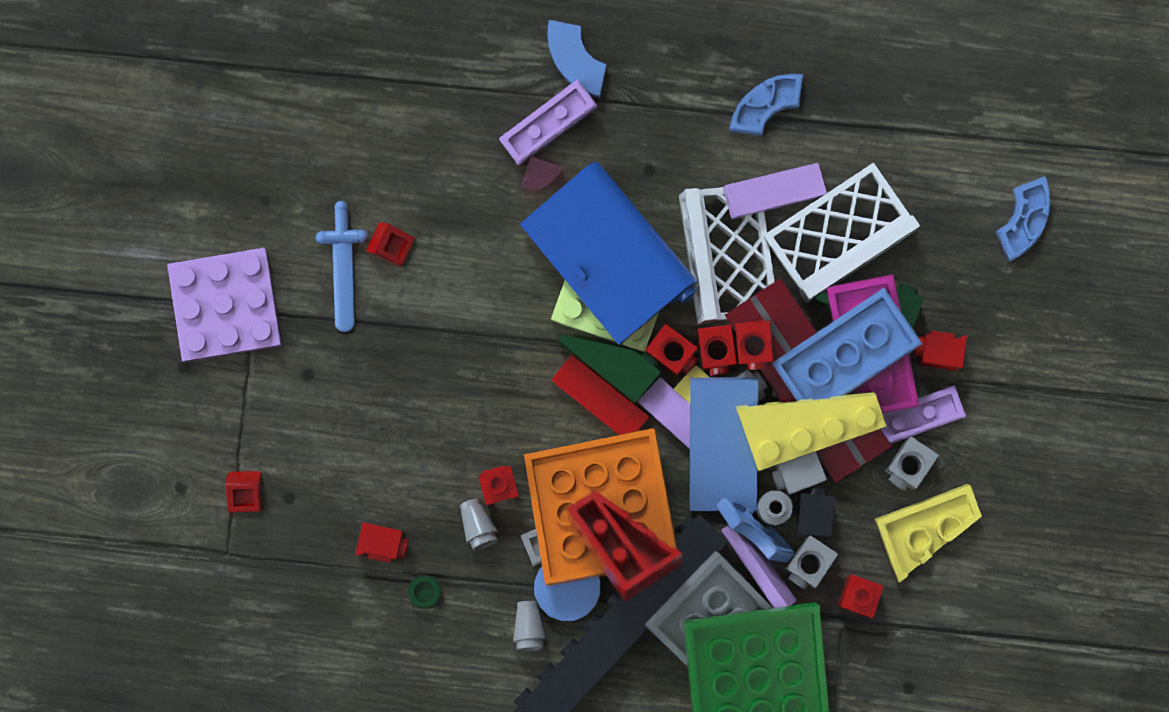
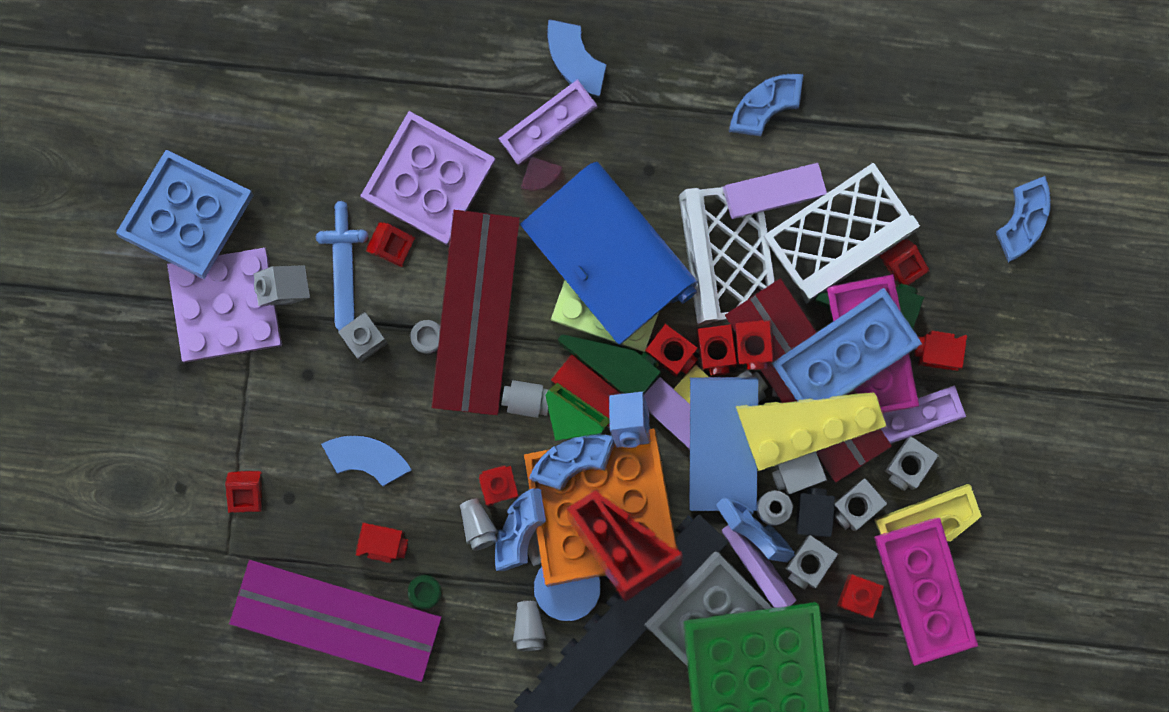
none -> medium blue plate [116,150,254,279]
none -> magenta tile [229,560,442,682]
none -> light grey brick [253,265,310,306]
none -> medium blue tile [321,436,412,487]
none -> light grey brick [338,312,388,362]
none -> lavender plate [360,111,496,246]
none -> light grey tile [410,320,440,354]
none -> dark red tile [431,209,520,415]
none -> medium blue tile [495,488,546,571]
none -> light grey brick [501,380,549,418]
none -> medium blue tile [529,434,615,491]
none -> green slope [545,383,610,441]
none -> medium blue brick [609,392,650,448]
none -> light grey brick [833,478,887,531]
none -> dark pink tile [874,517,978,666]
none -> red slope [880,239,930,285]

